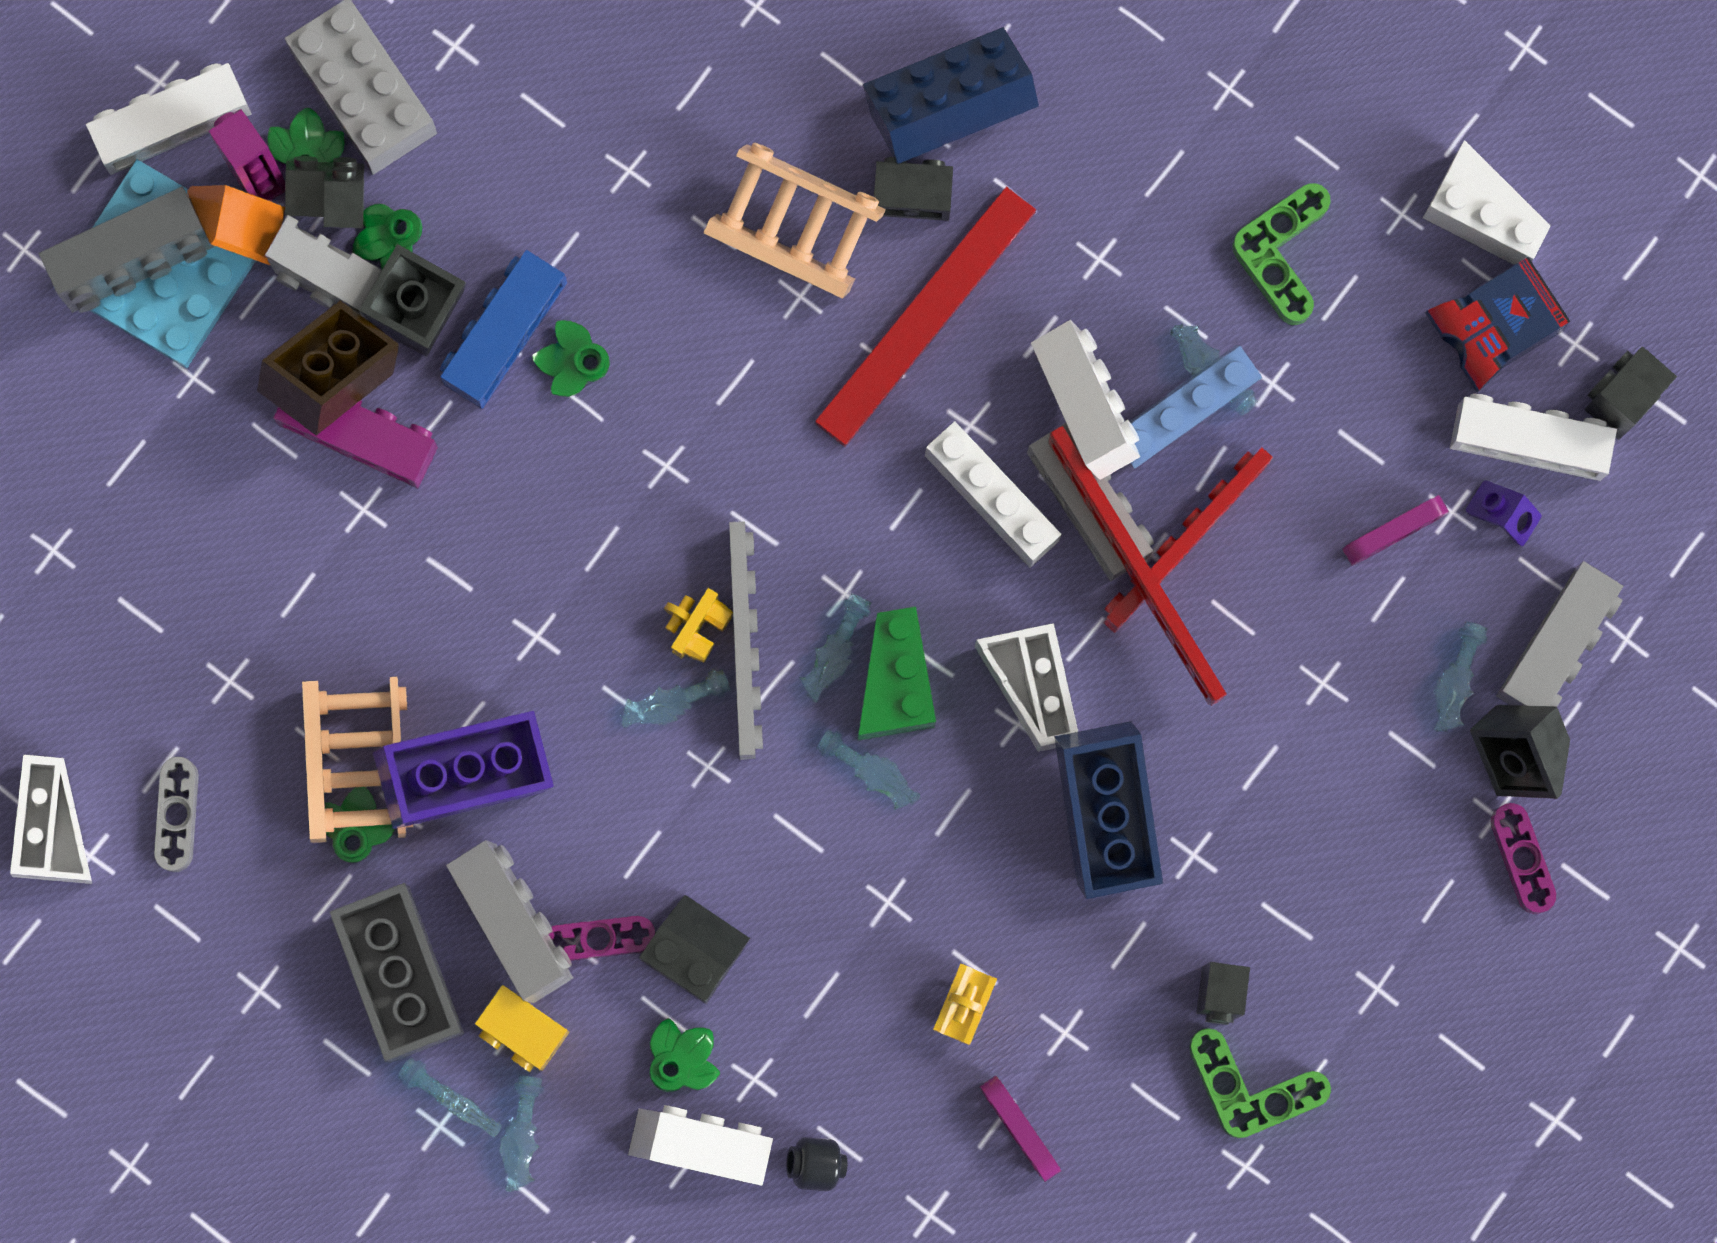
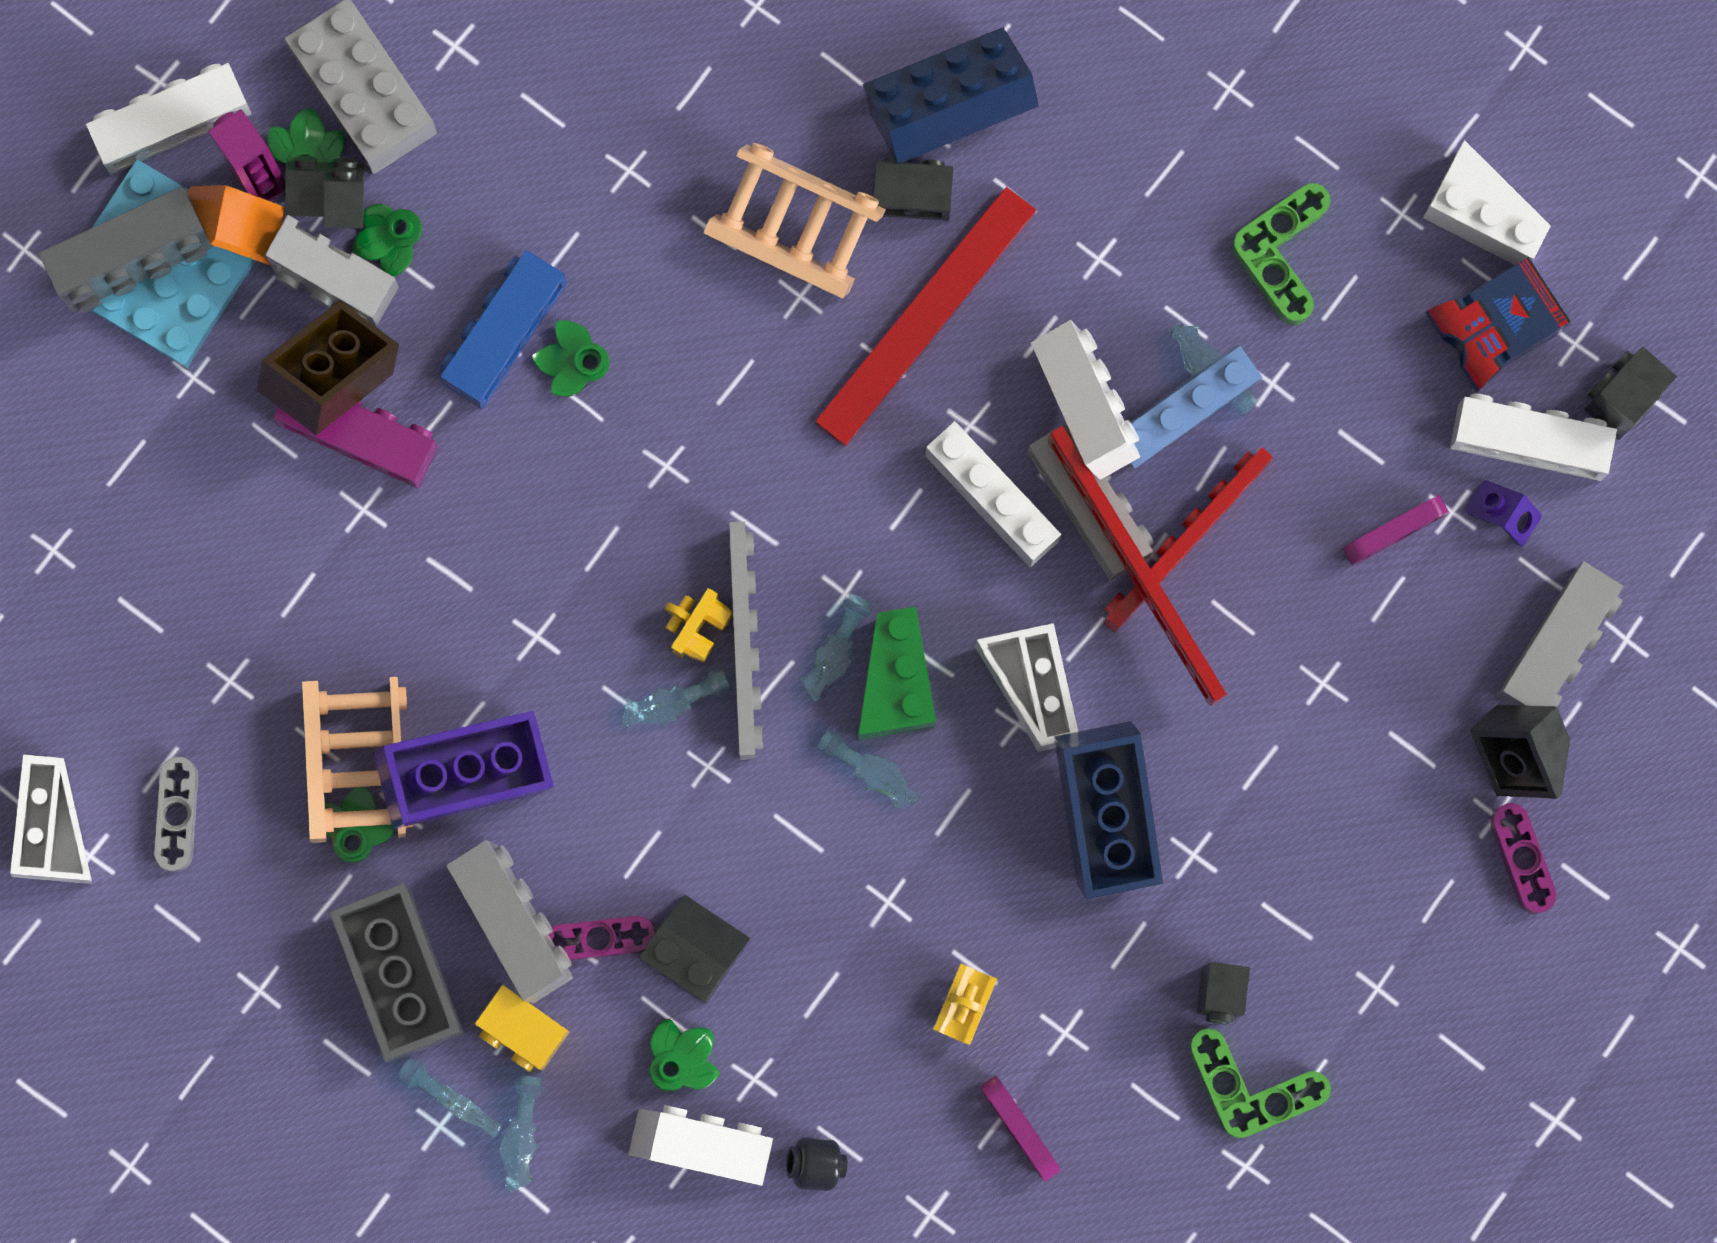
pearl dark grey slope [359,244,466,357] -> none
clear light blue piece [1434,621,1488,733] -> none

